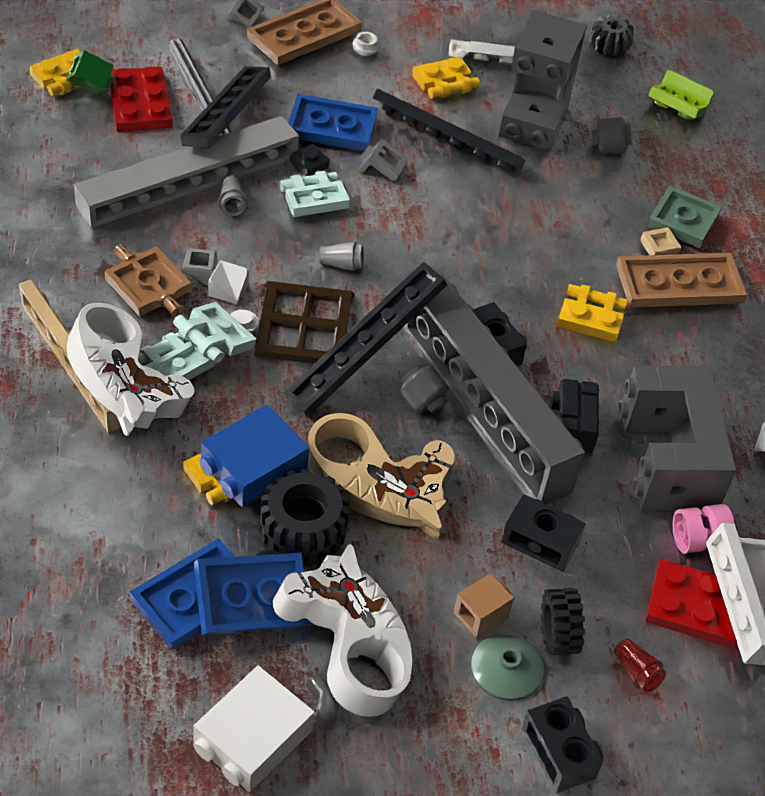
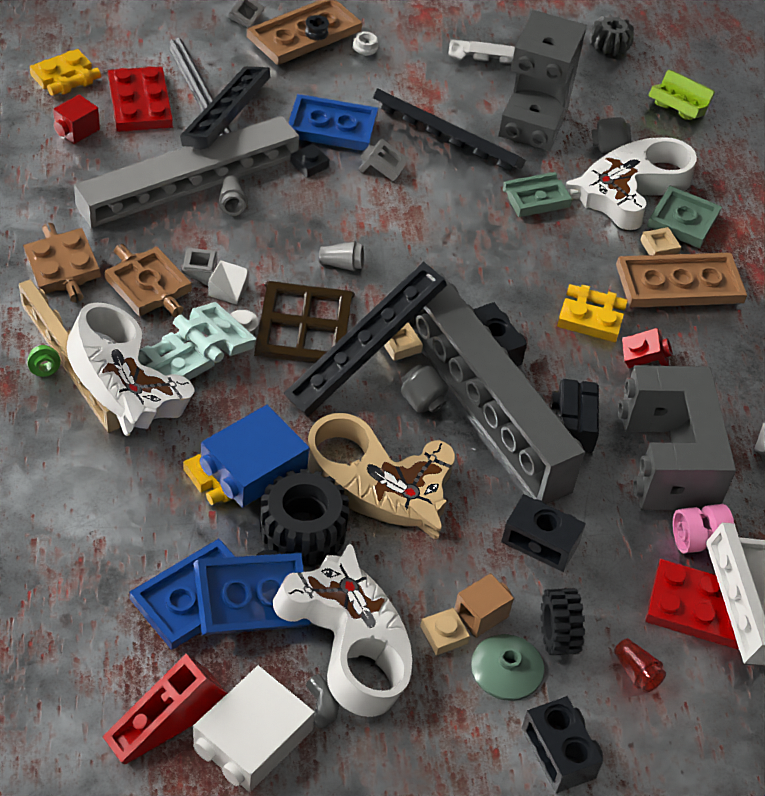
green brick [66,50,114,95] -> none
light aqua plate [280,171,350,217] -> none
yellow plate [412,57,480,99] -> none
none -> medium nougat plate [23,222,101,303]
none -> bright green plate [27,345,61,377]
none -> red brick [53,94,100,144]
none -> red slope [102,654,228,765]
none -> black bush [305,15,329,40]
none -> tan plate [384,322,423,361]
none -> tan plate [420,607,470,656]
none -> sand green plate [503,172,572,217]
none -> white animal [566,138,697,230]
none -> red bracket [622,328,673,369]

